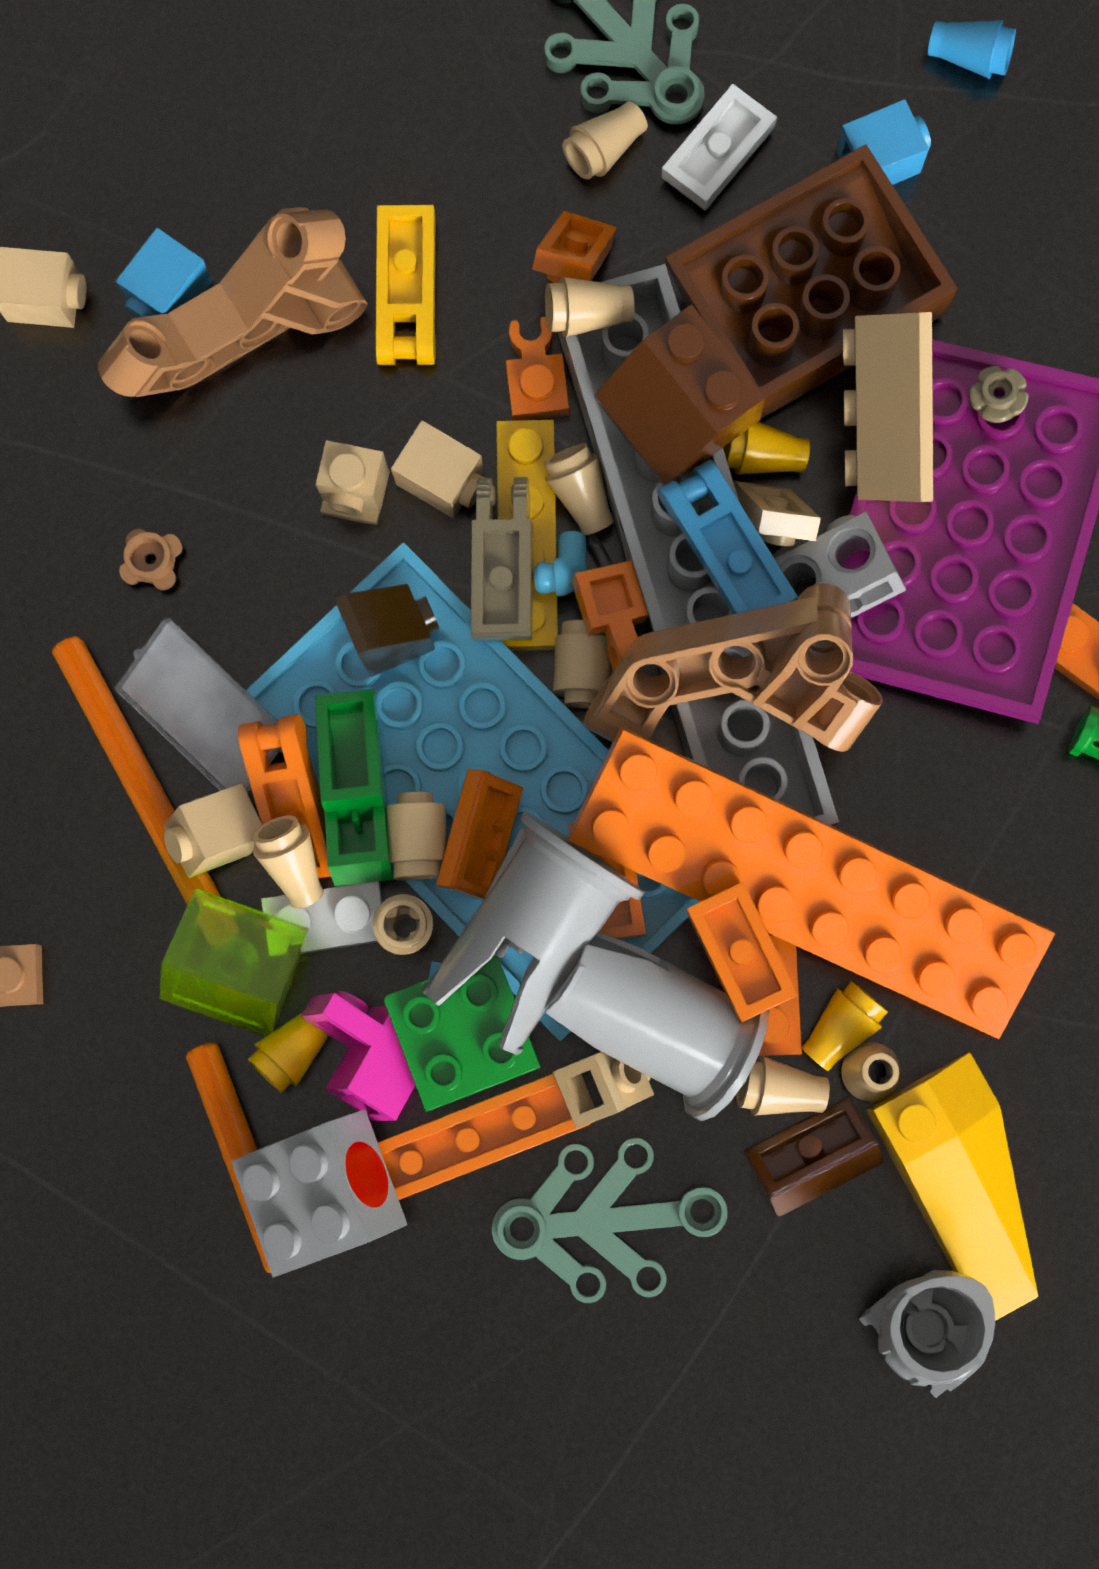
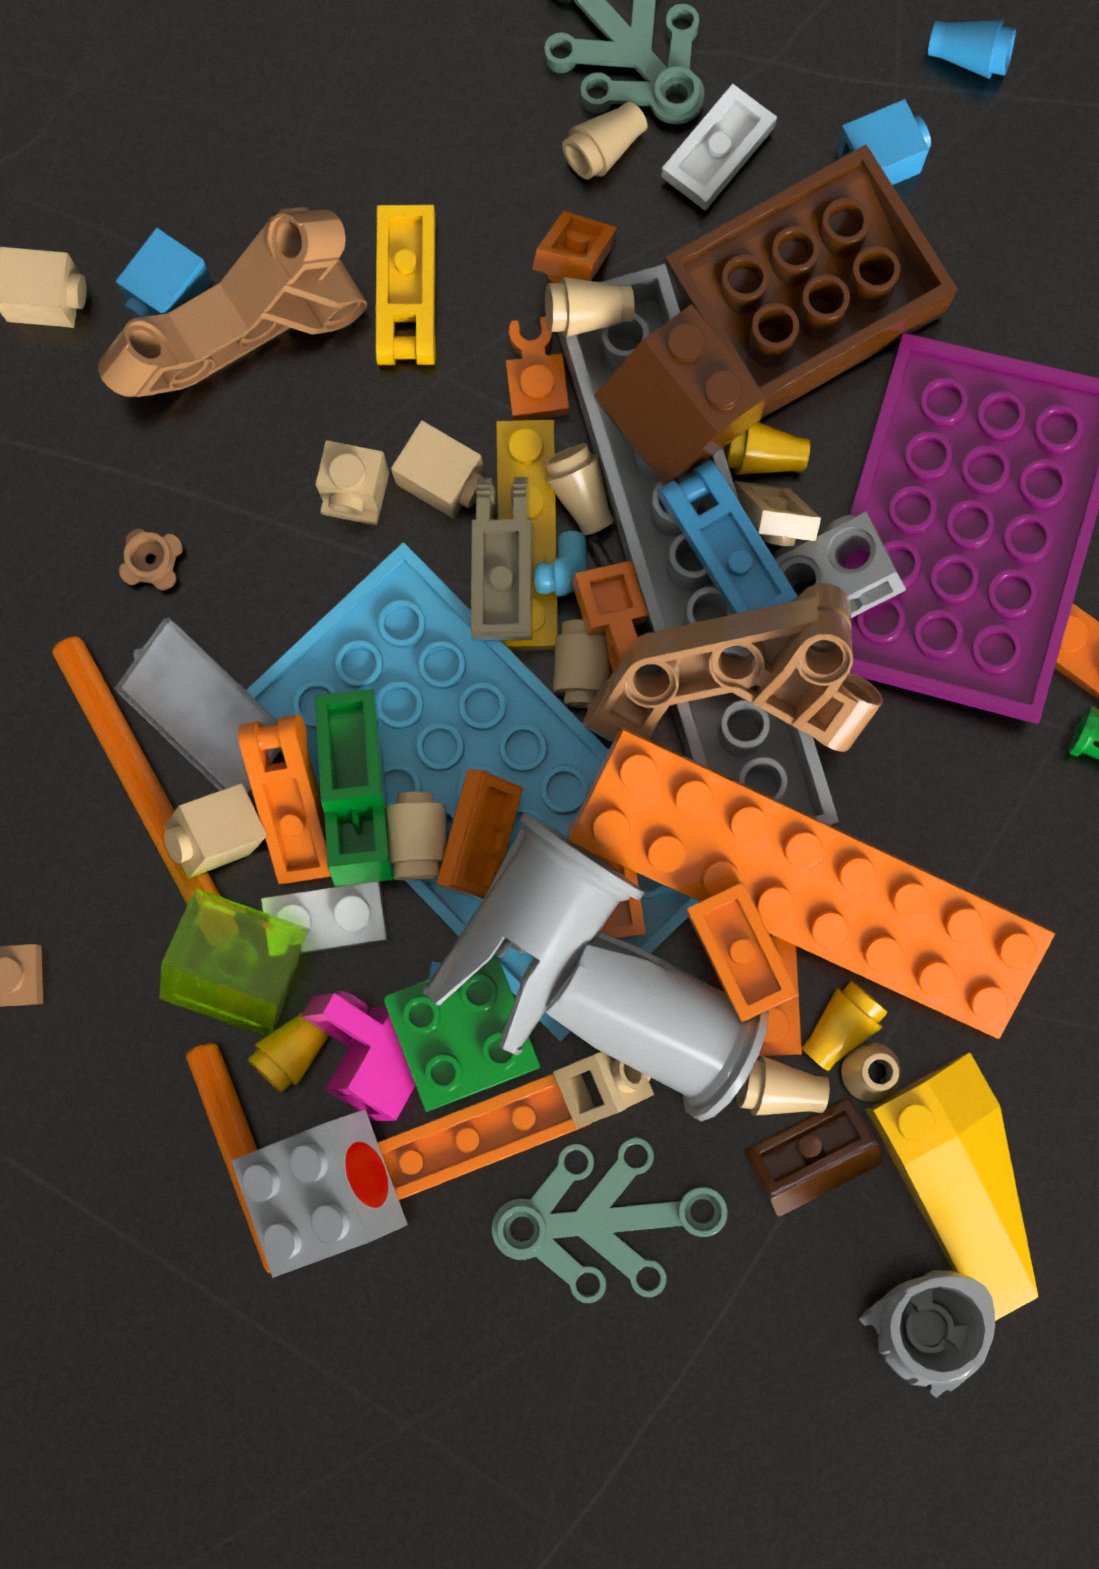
tan cone [253,815,324,908] -> none
dark brown slope [334,584,440,677] -> none
tan cone [373,894,433,955] -> none
tan slope [843,312,933,502] -> none
dark tan plate [969,366,1028,423] -> none

